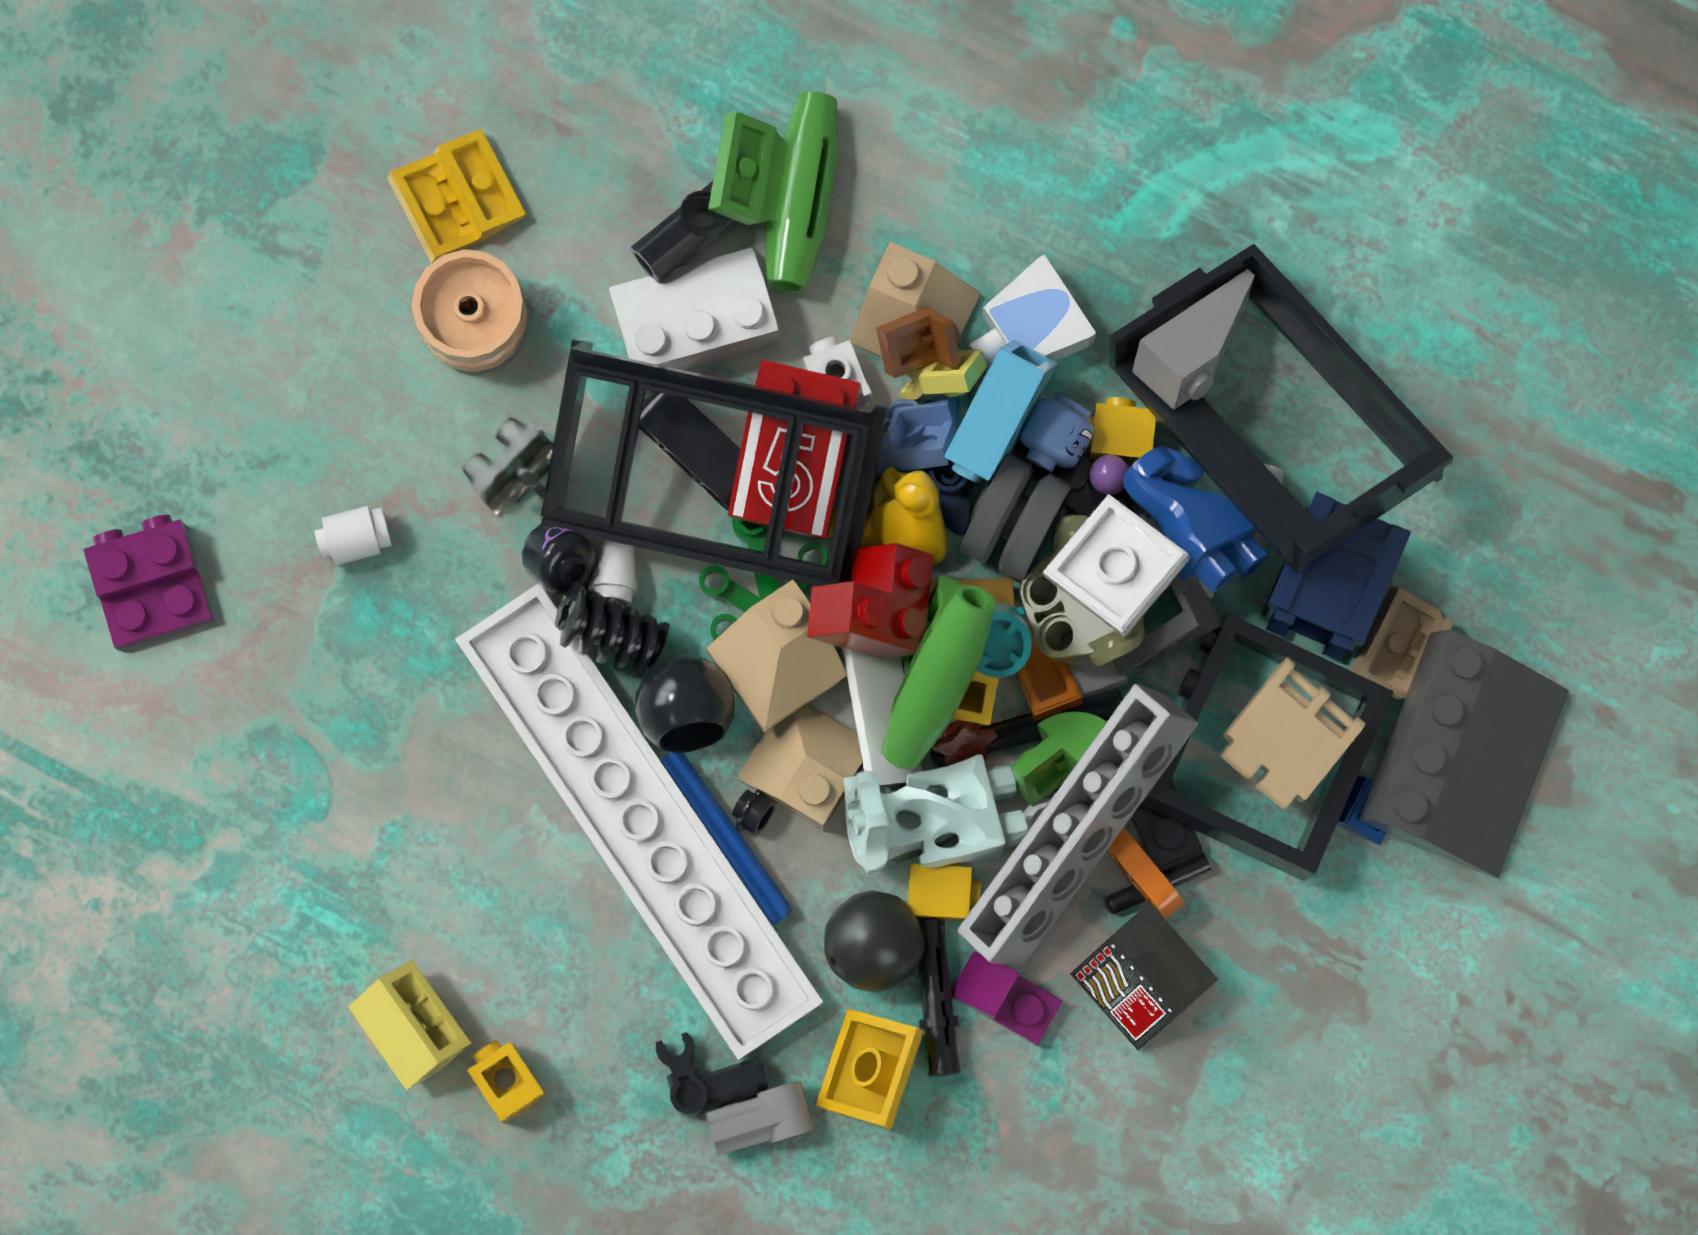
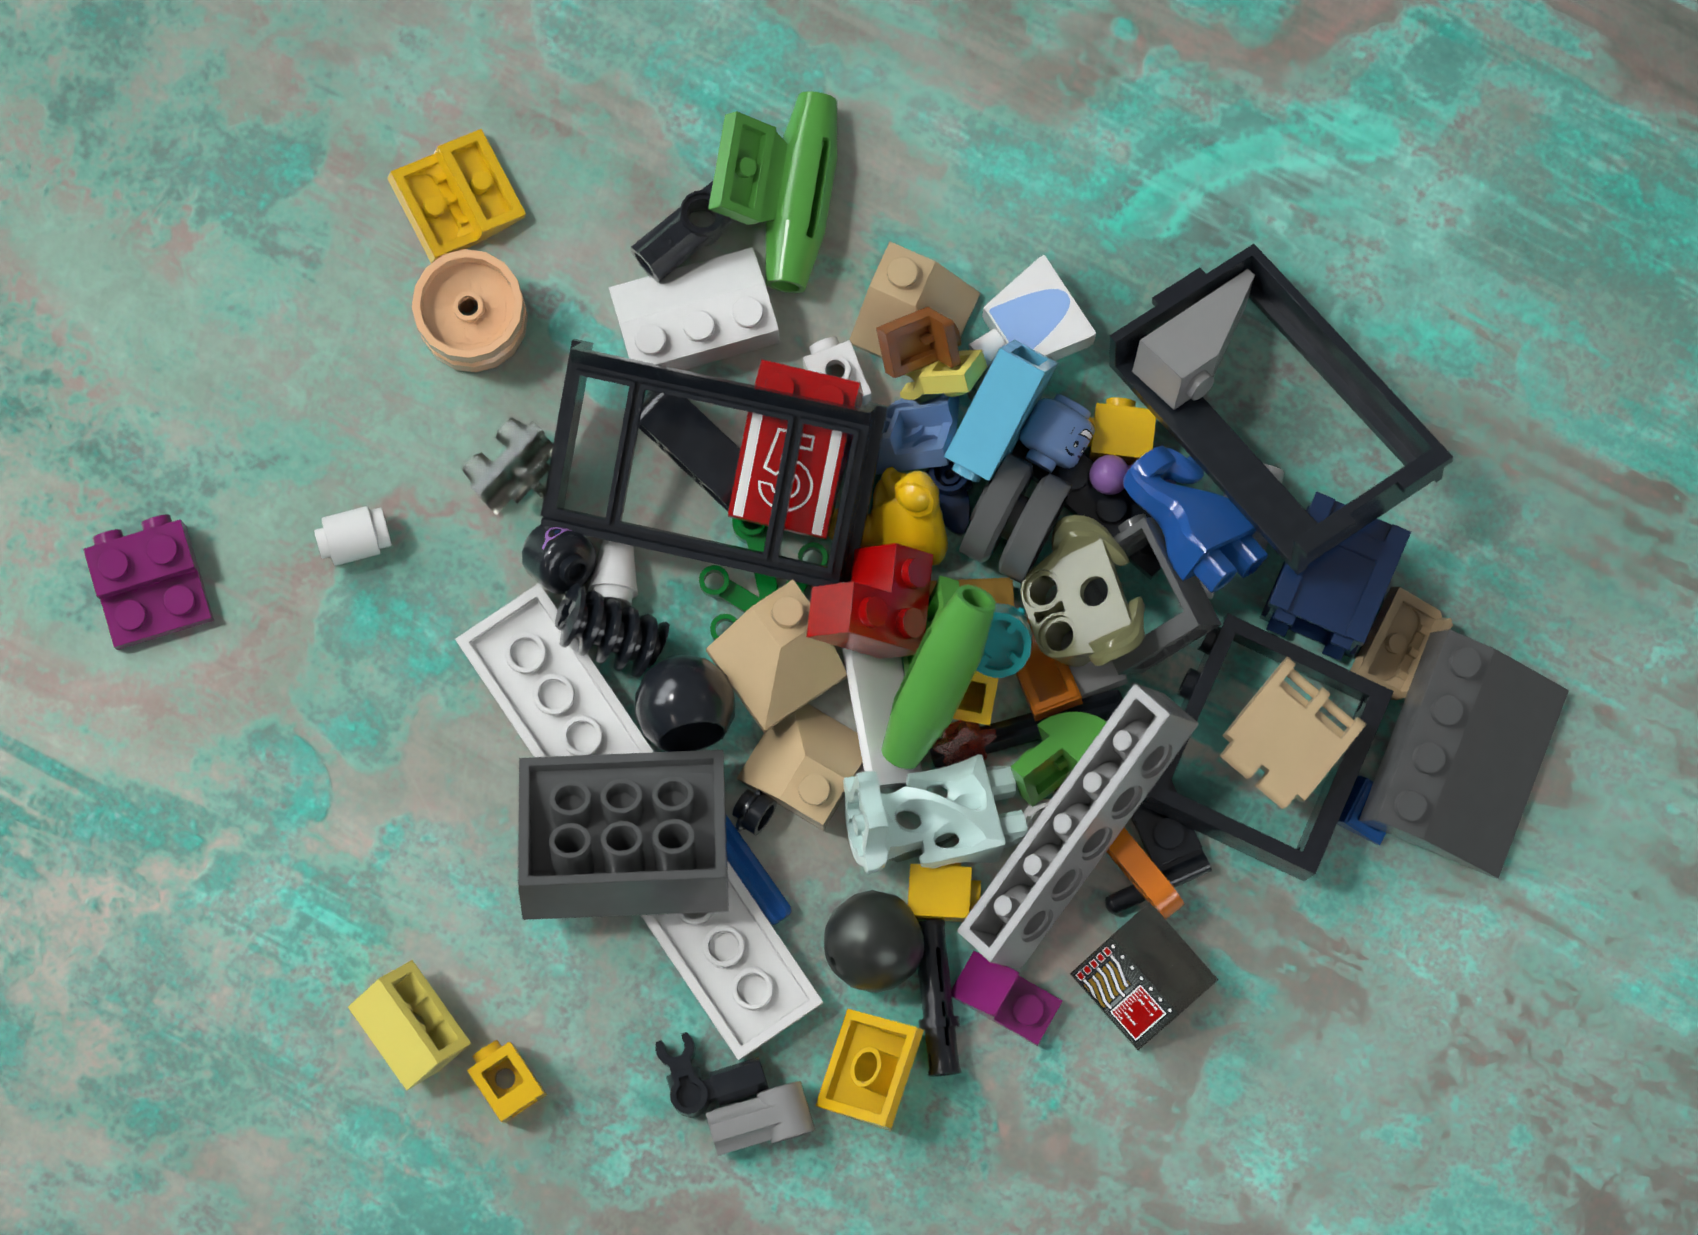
white tile [1043,494,1190,637] -> none
none -> dark grey slope [518,750,729,920]

